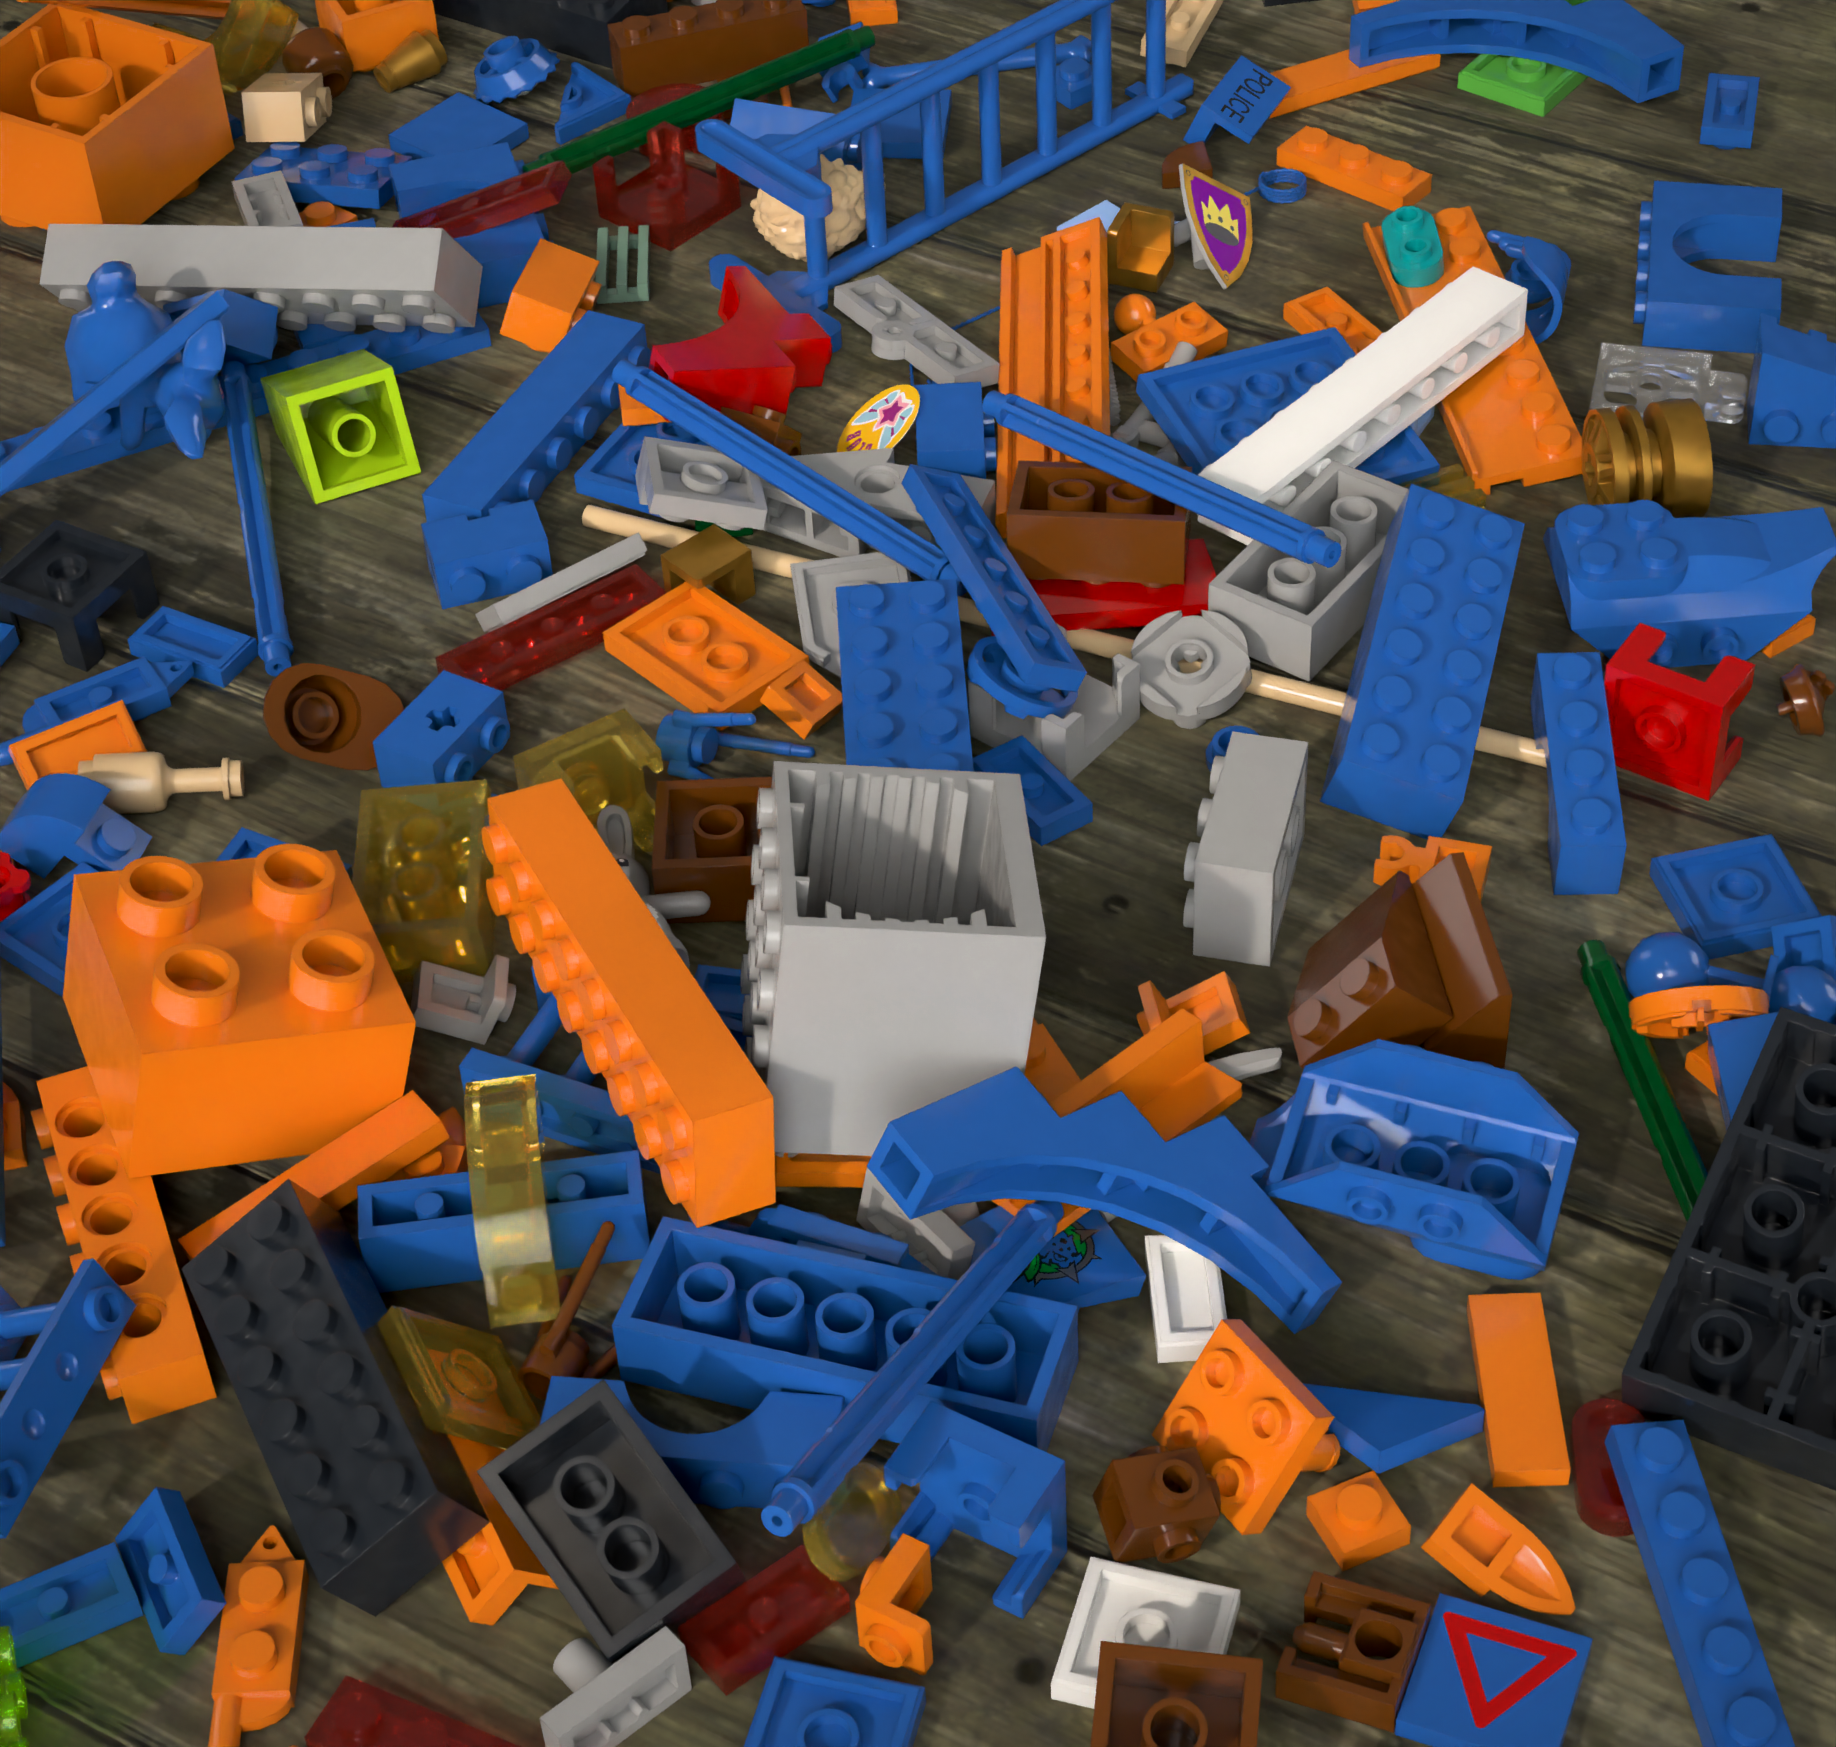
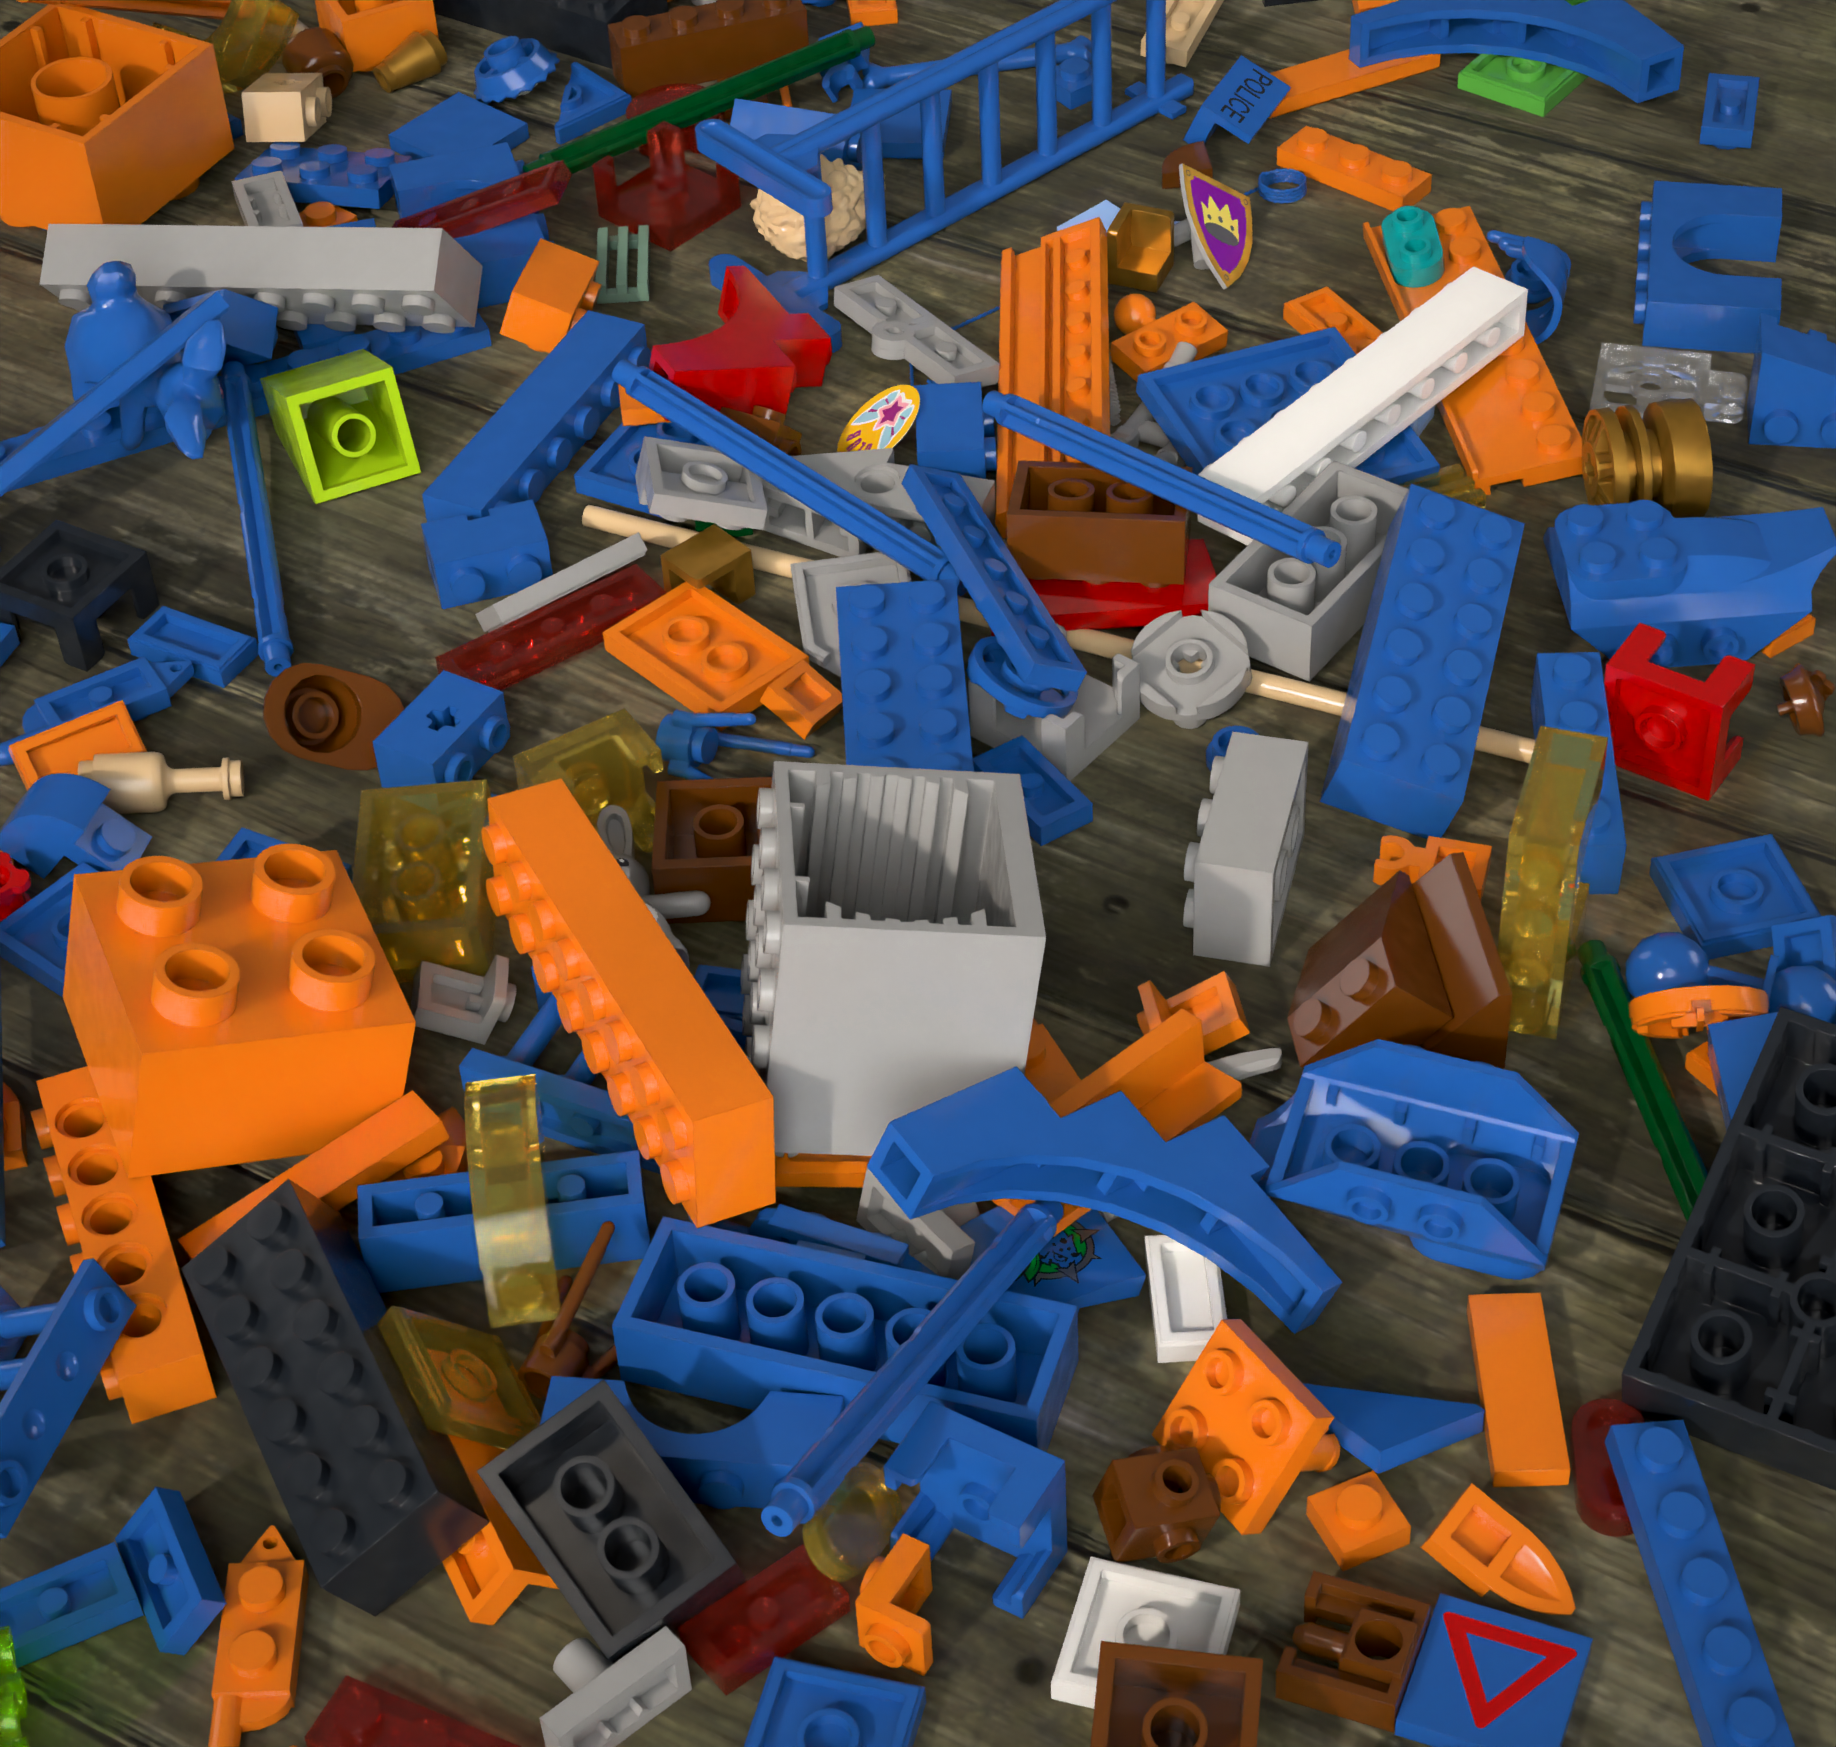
none -> clear yellow arch [1498,726,1609,1040]

